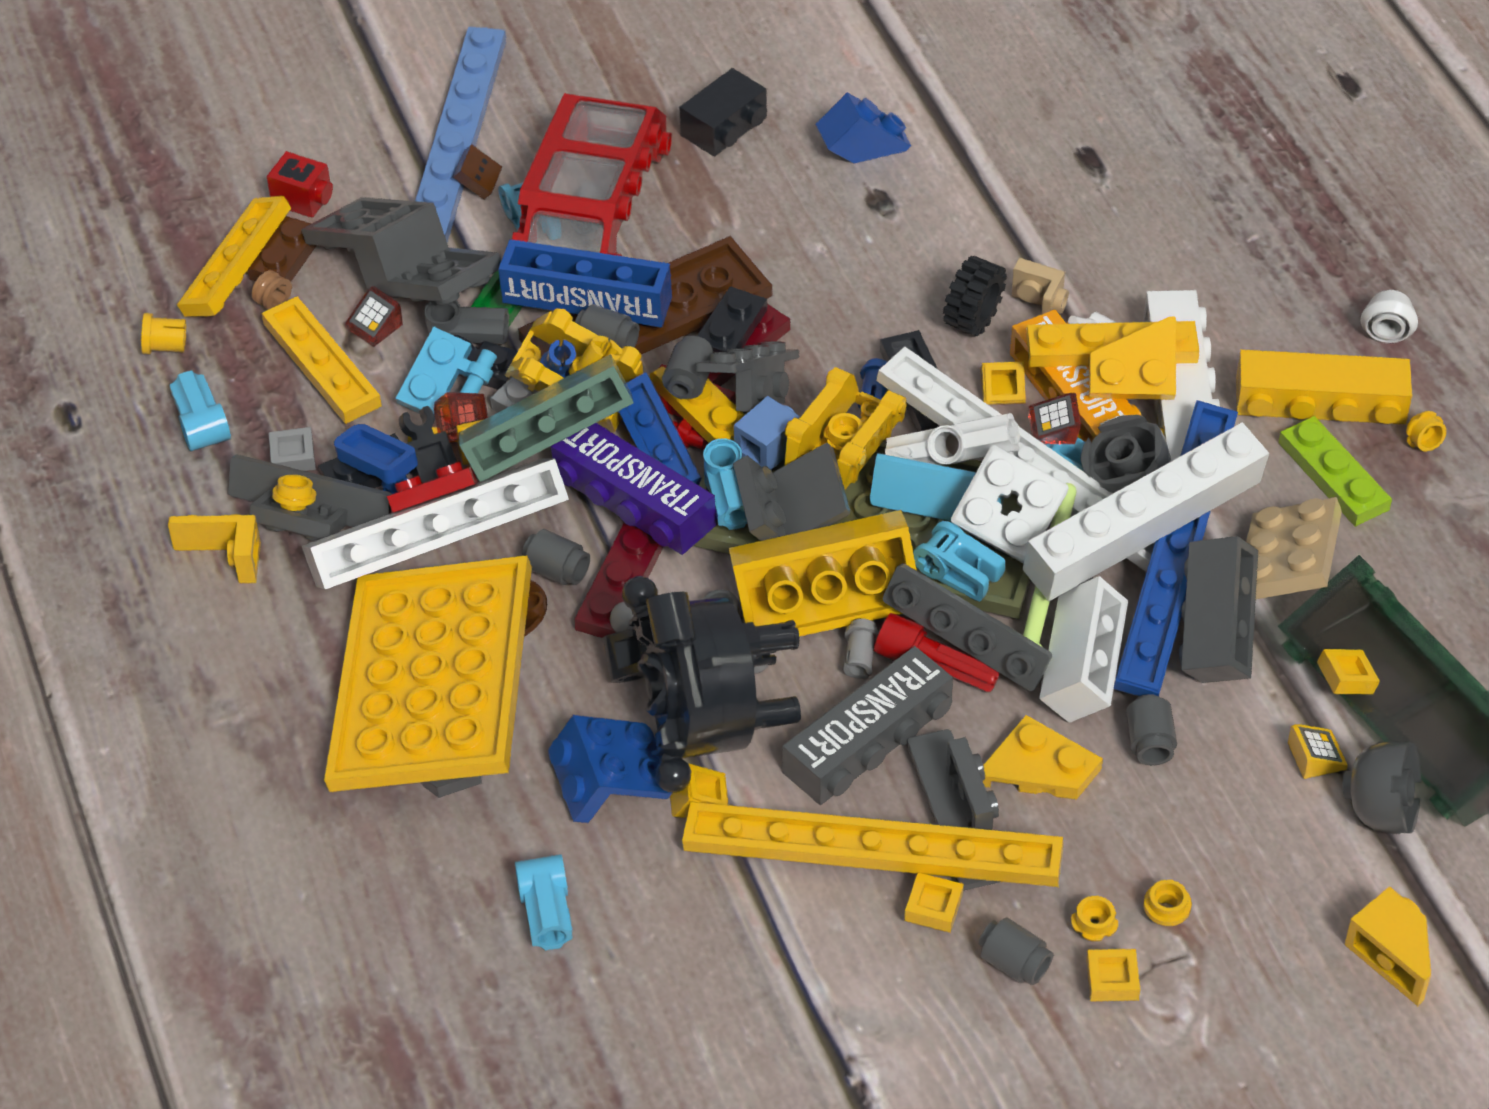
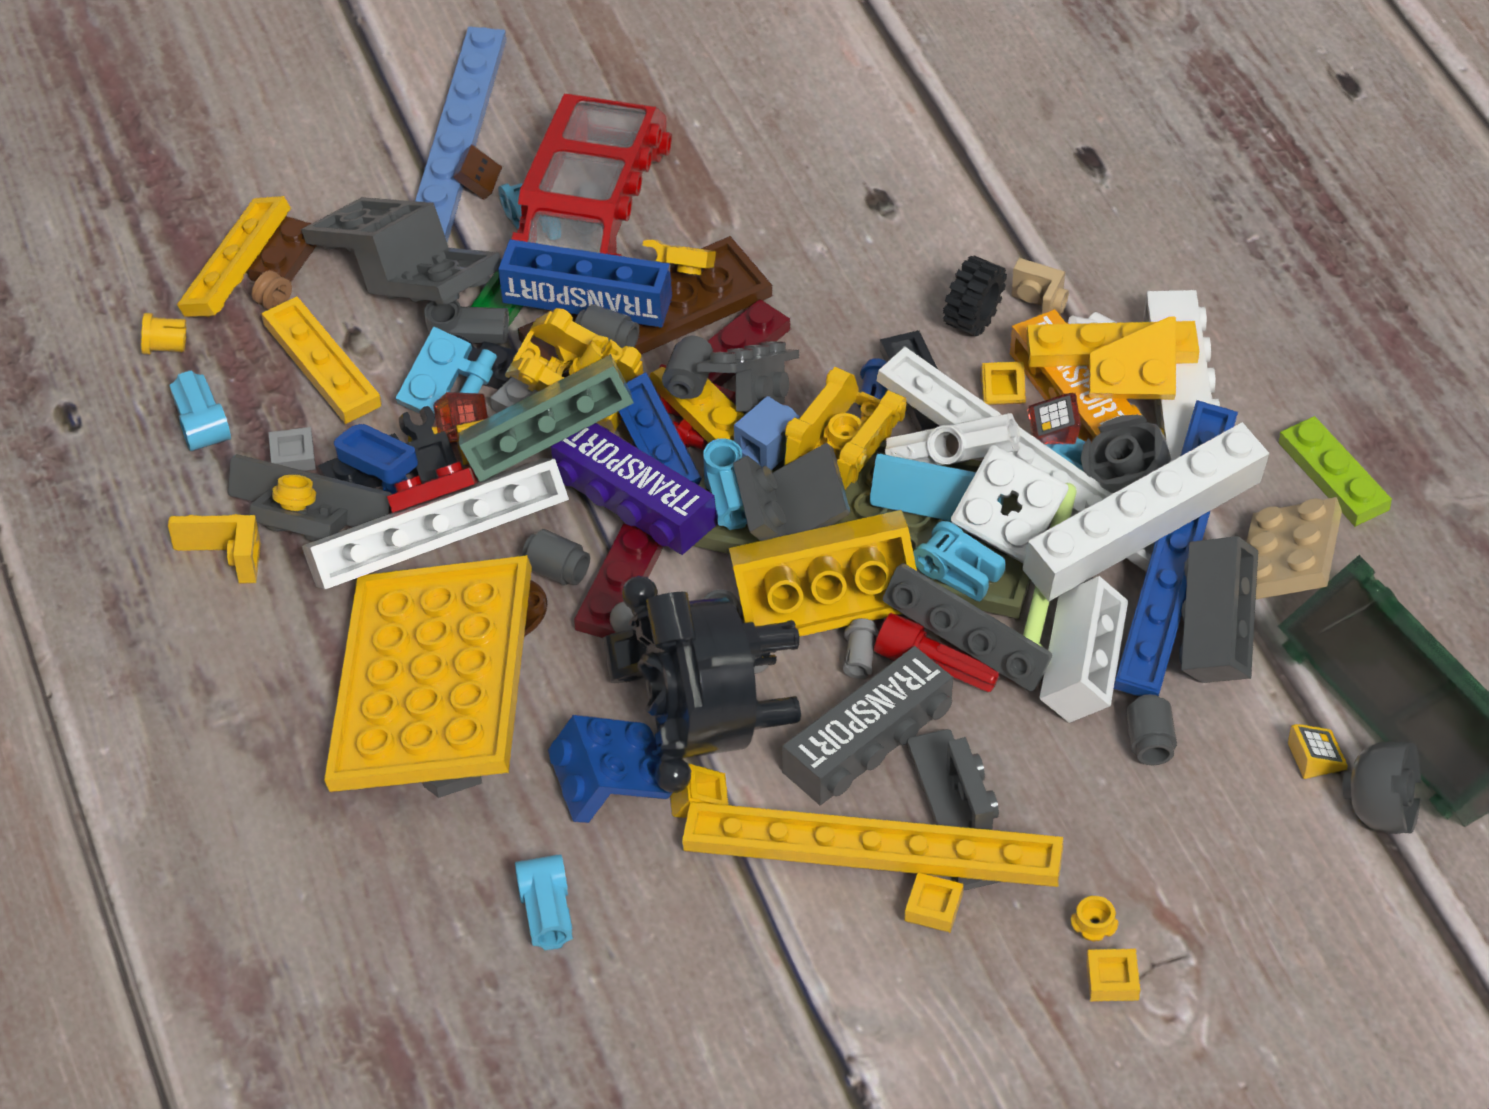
red brick [266,151,333,218] -> none
slope [345,286,403,347] -> none
blue pin [540,340,576,378] -> none
black brick [679,67,767,157] -> none
black plate [697,286,767,352] -> none
blue slope [816,92,911,164] -> none
dark grey brick [979,917,1054,985] -> none
yellow wing [983,715,1103,800] -> none
yellow plate [1143,880,1192,926] -> none
yellow brick [1236,349,1412,424] -> none
yellow plate [1317,649,1380,694] -> none
yellow slope [1344,886,1431,1006] -> none
white cone [1361,290,1418,343] -> none
yellow plate [1406,411,1447,452] -> none
none -> yellow plate [642,239,716,275]

